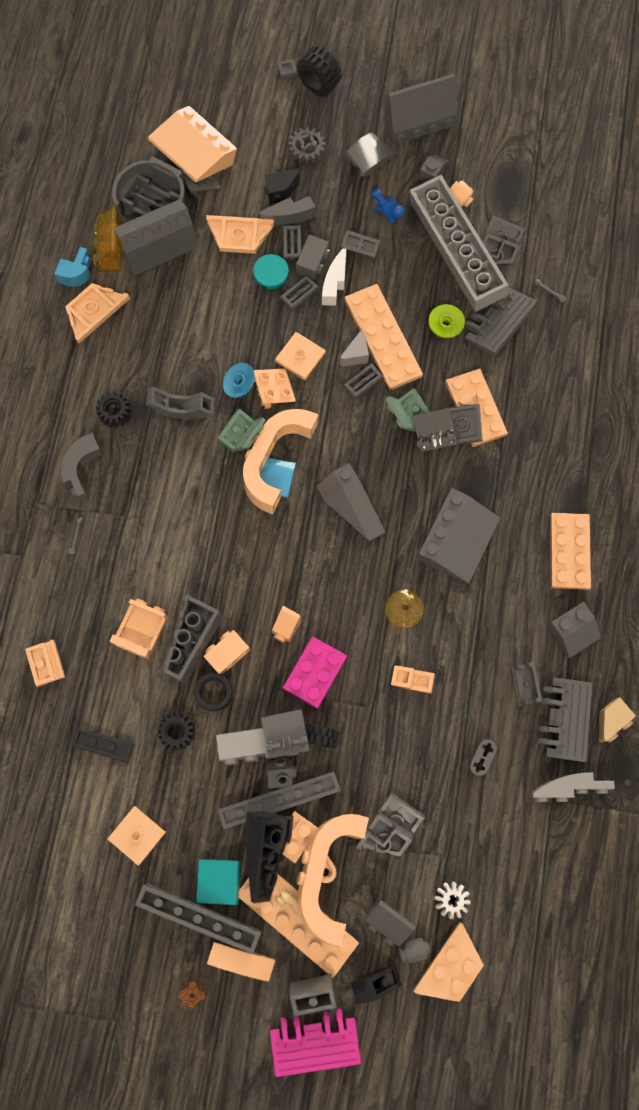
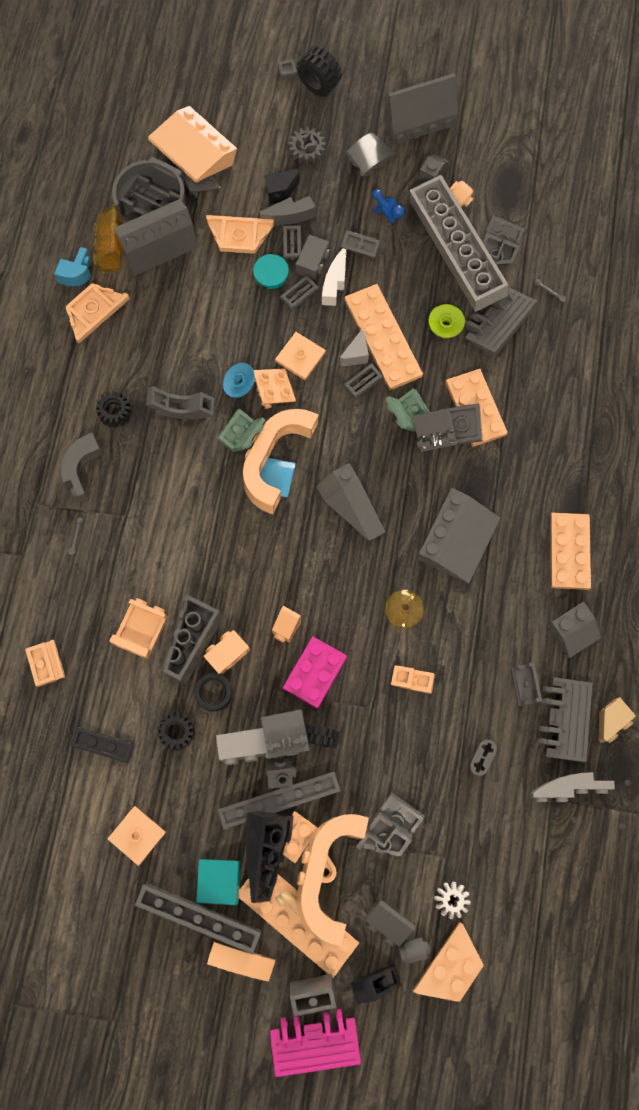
clear orange plate [179,981,205,1009] -> none

